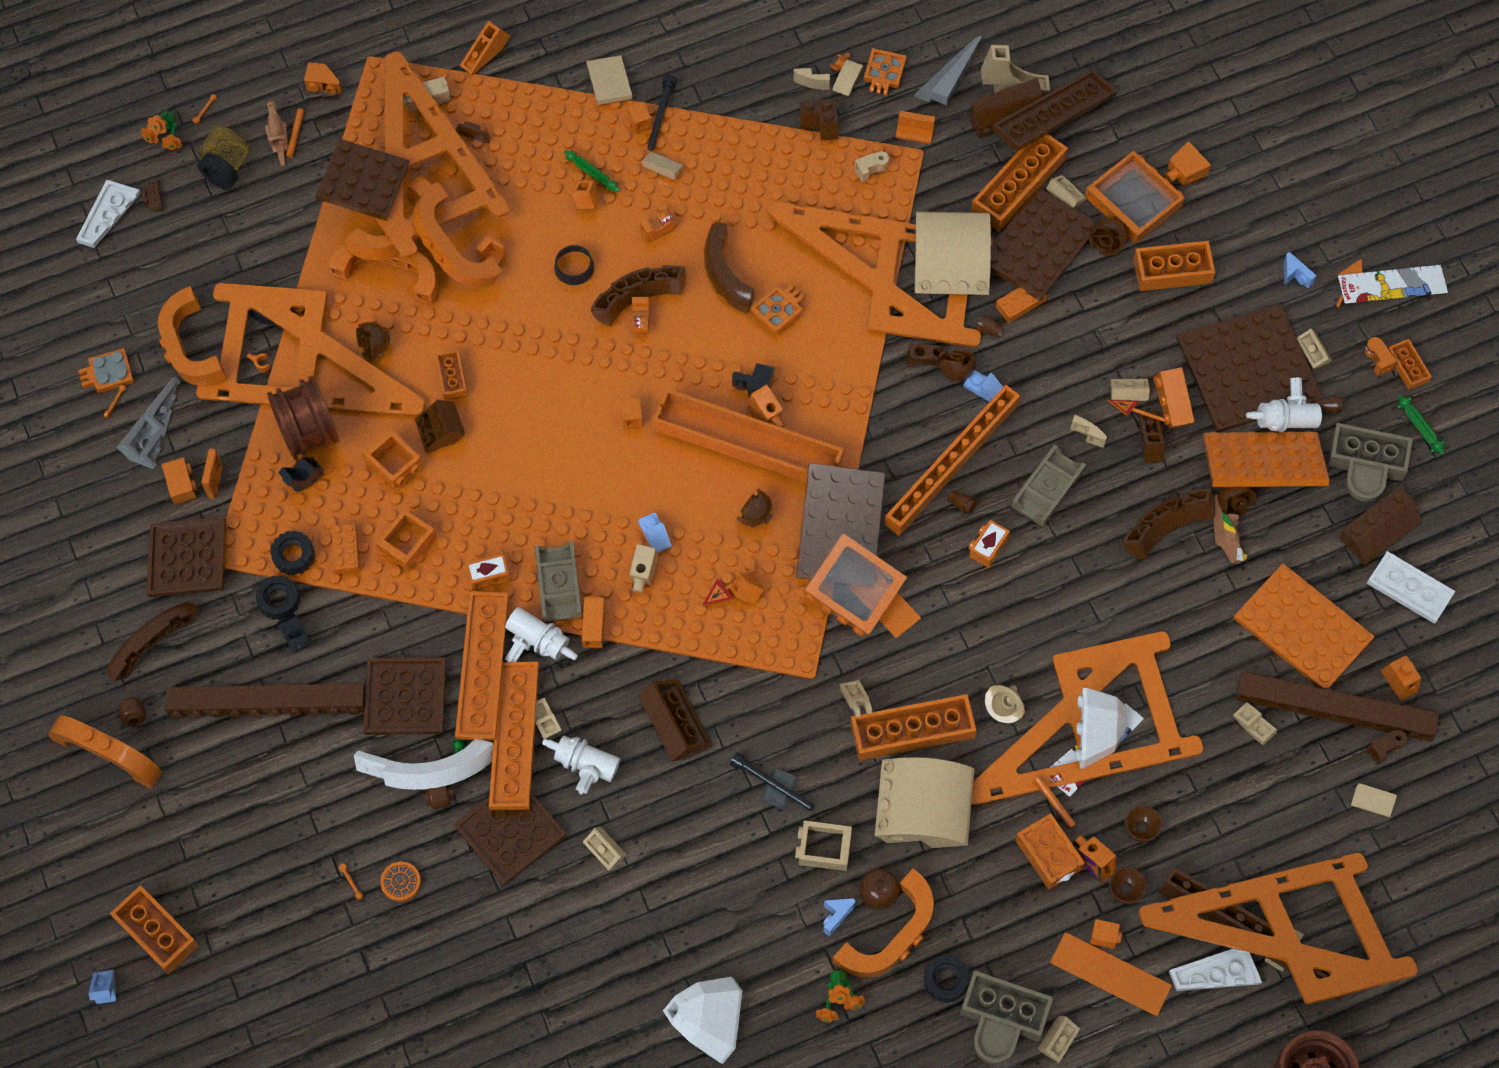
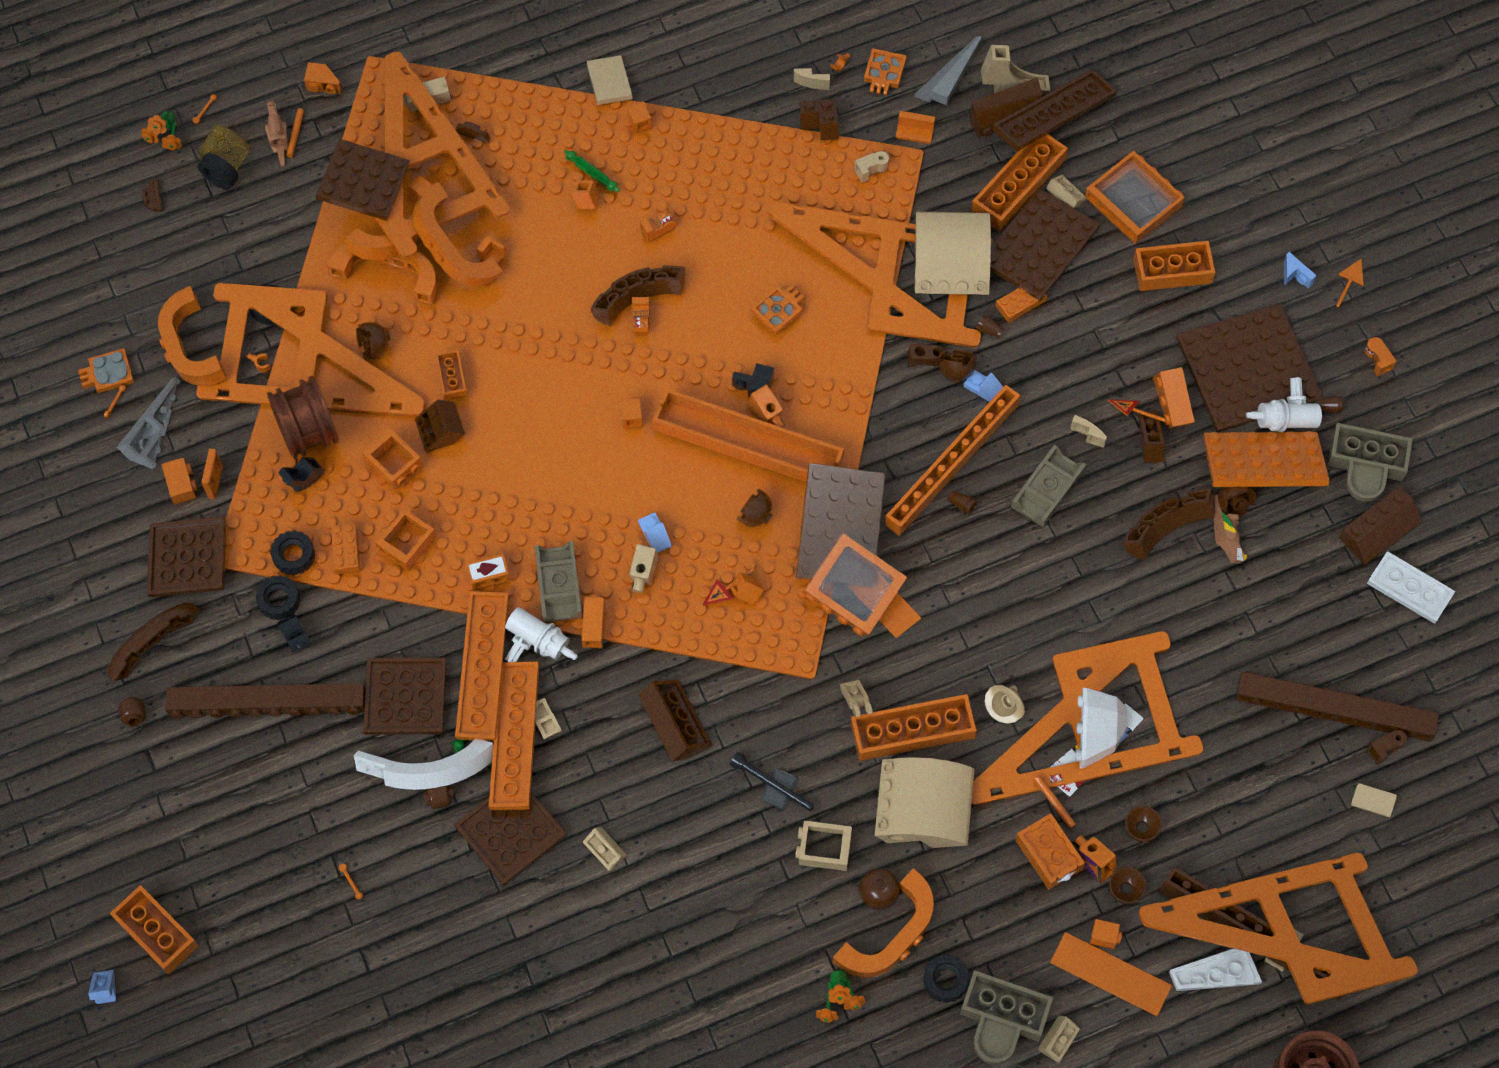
orange arch [48,716,162,789] -> none
white wing [76,180,141,248] -> none
tile [380,861,421,902] -> none
orange slope [460,21,511,75] -> none
white piece [542,735,621,794] -> none
black tyre [554,245,595,285] -> none
tan slope [643,151,683,180] -> none
black piece [647,75,677,151] -> none
white brick [663,977,742,1064] -> none
reddish brown brick [704,222,754,314] -> none
light blue slope [823,899,856,937] -> none
tan slope [832,60,863,97] -> none
brick [968,520,1010,568] -> none
reddish brown cylinder [1089,218,1127,256] -> none
tan slope [1110,379,1150,401] -> none
orange torso [1165,141,1211,185] -> none
orange plate [1233,563,1375,689] -> none
tan slope [1233,702,1277,746] -> none
tan slope [1296,329,1332,369] -> none
sticker [1338,265,1448,304] -> none
orange torso [1381,656,1421,701] -> none
orange piece [1388,339,1432,390] -> none
green wheel [1398,395,1445,455] -> none

